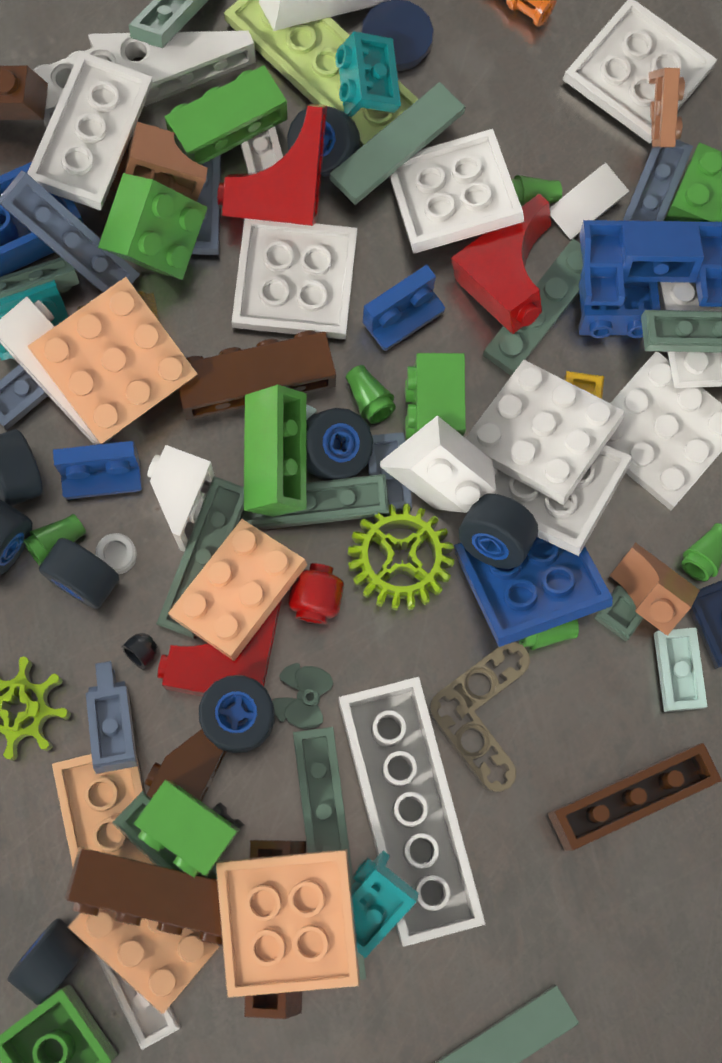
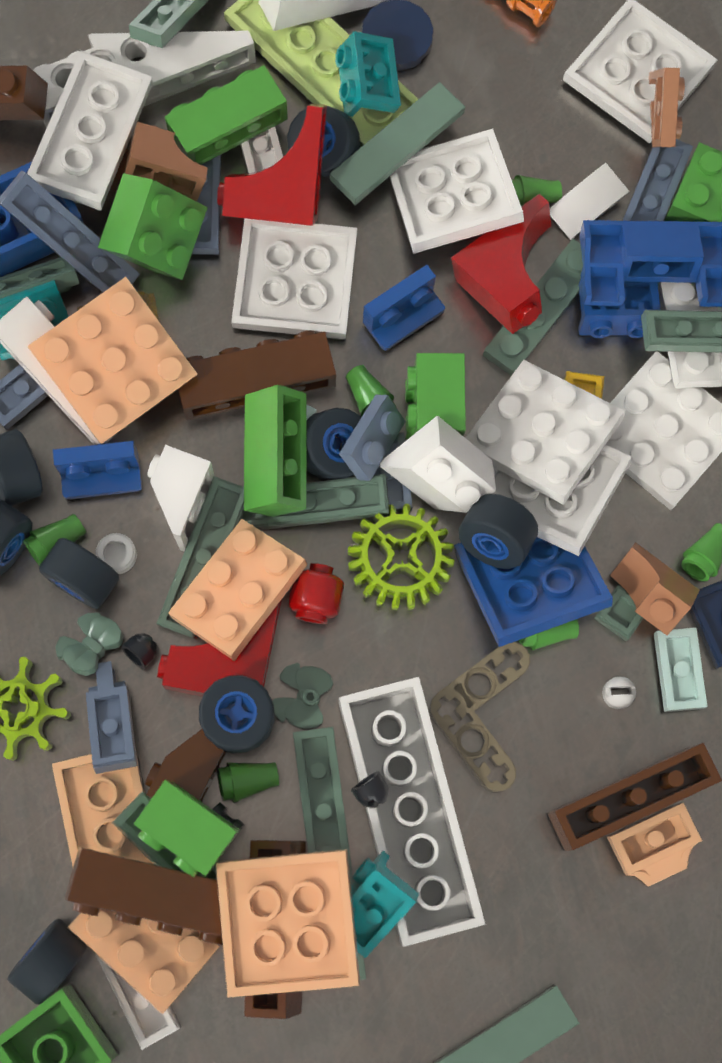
none -> sand green piece [55,613,124,676]
none -> bright green cone [217,762,279,803]
none -> sand blue plate [339,395,406,481]
none -> black hinge [351,771,389,809]
none -> white hinge [602,676,636,709]
none -> light nougat slope [607,803,702,887]

